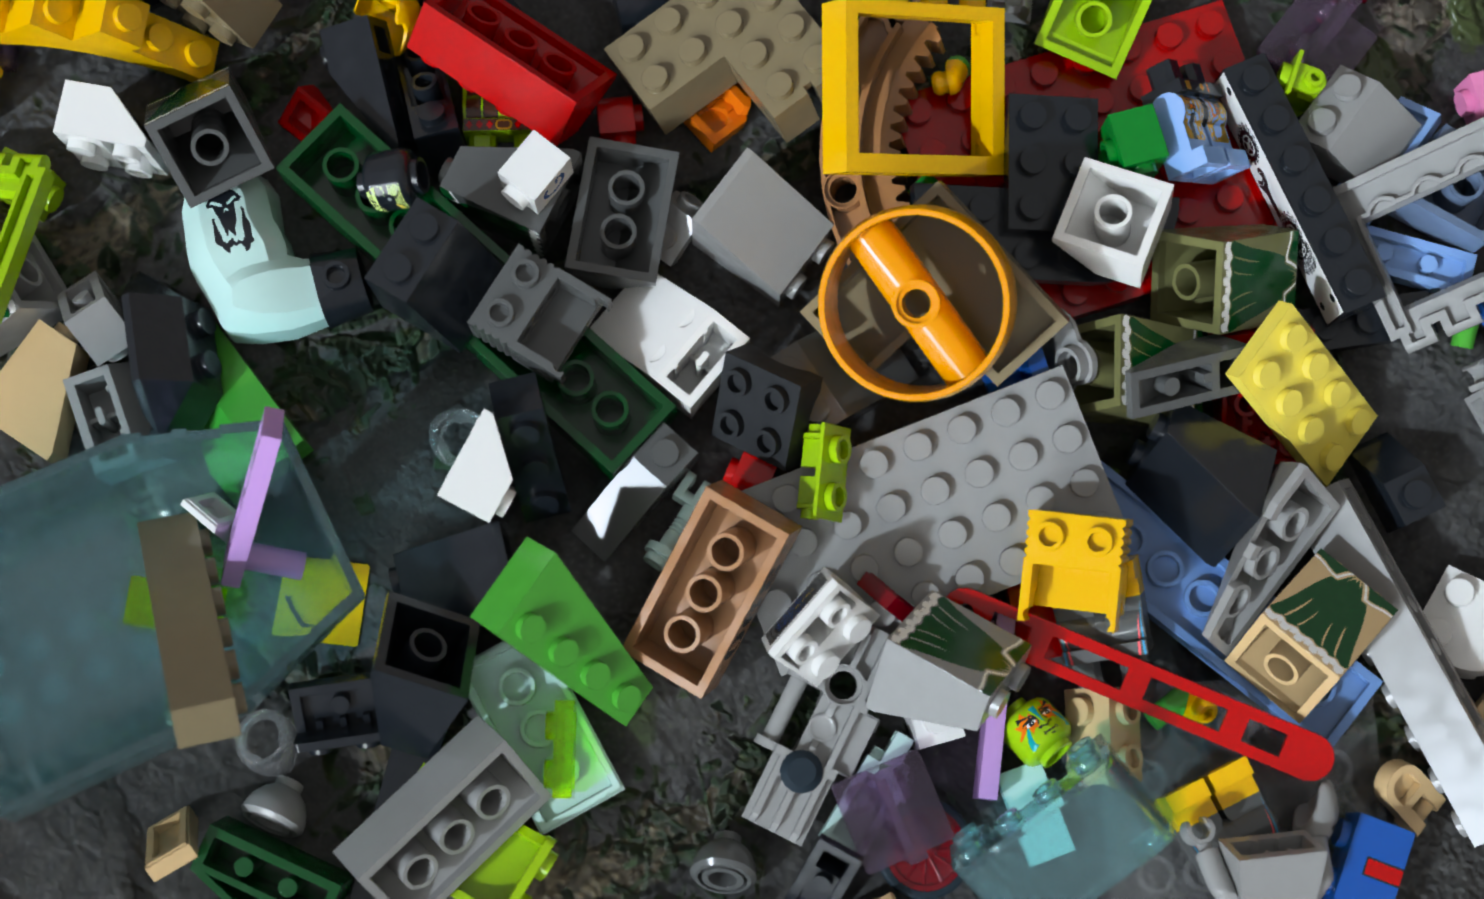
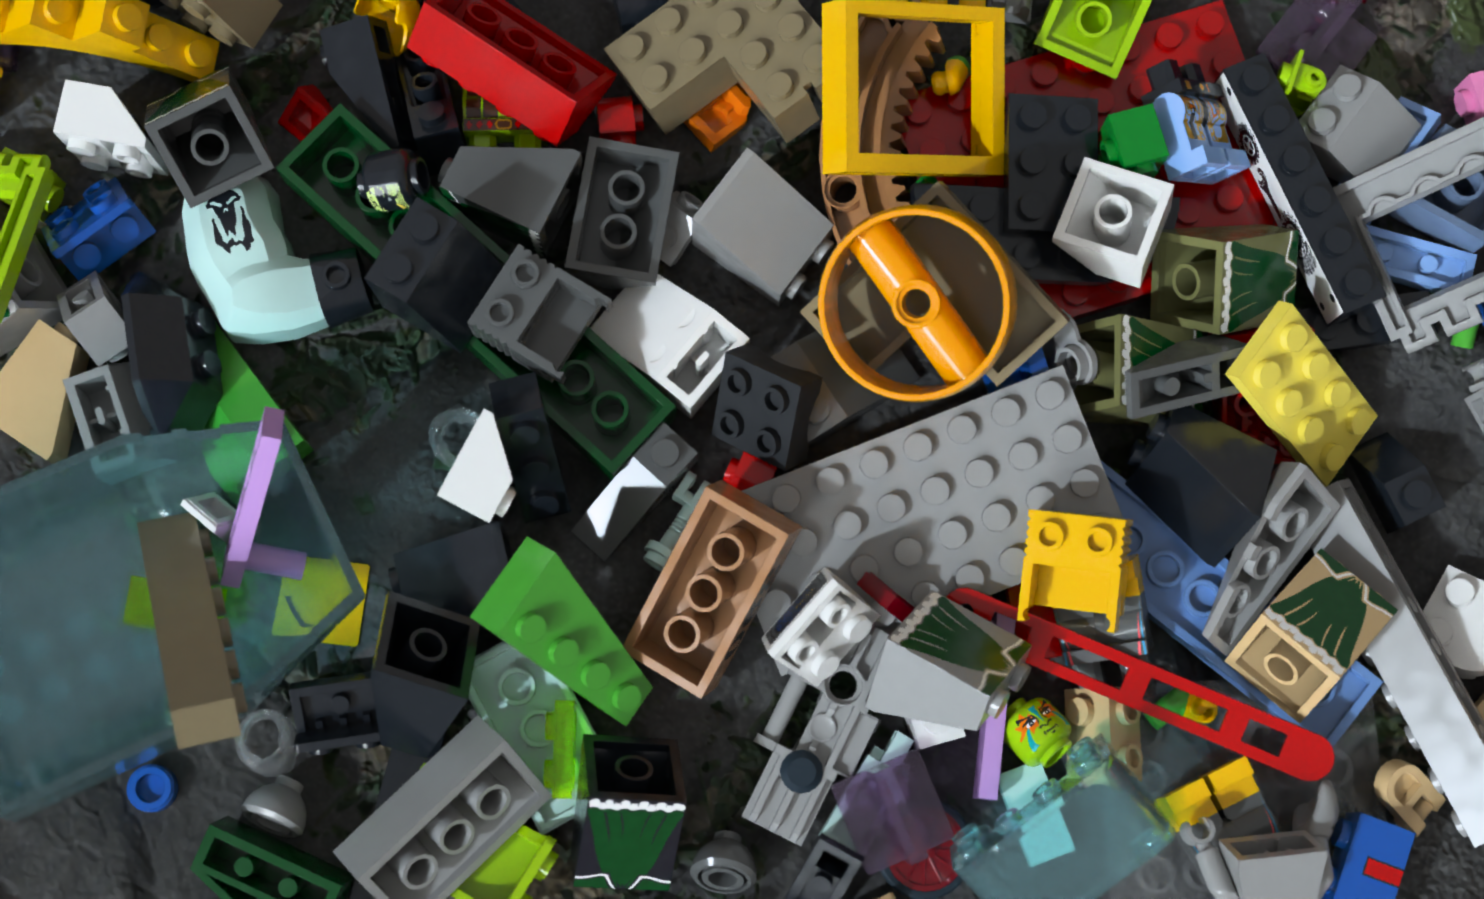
tan tile [145,805,198,883] -> none
white brick [498,130,574,214] -> none
lime hinge [796,422,852,523] -> none
none -> blue bracket [41,177,157,281]
none -> blue tile [127,764,178,812]
none -> black slope [571,734,687,891]

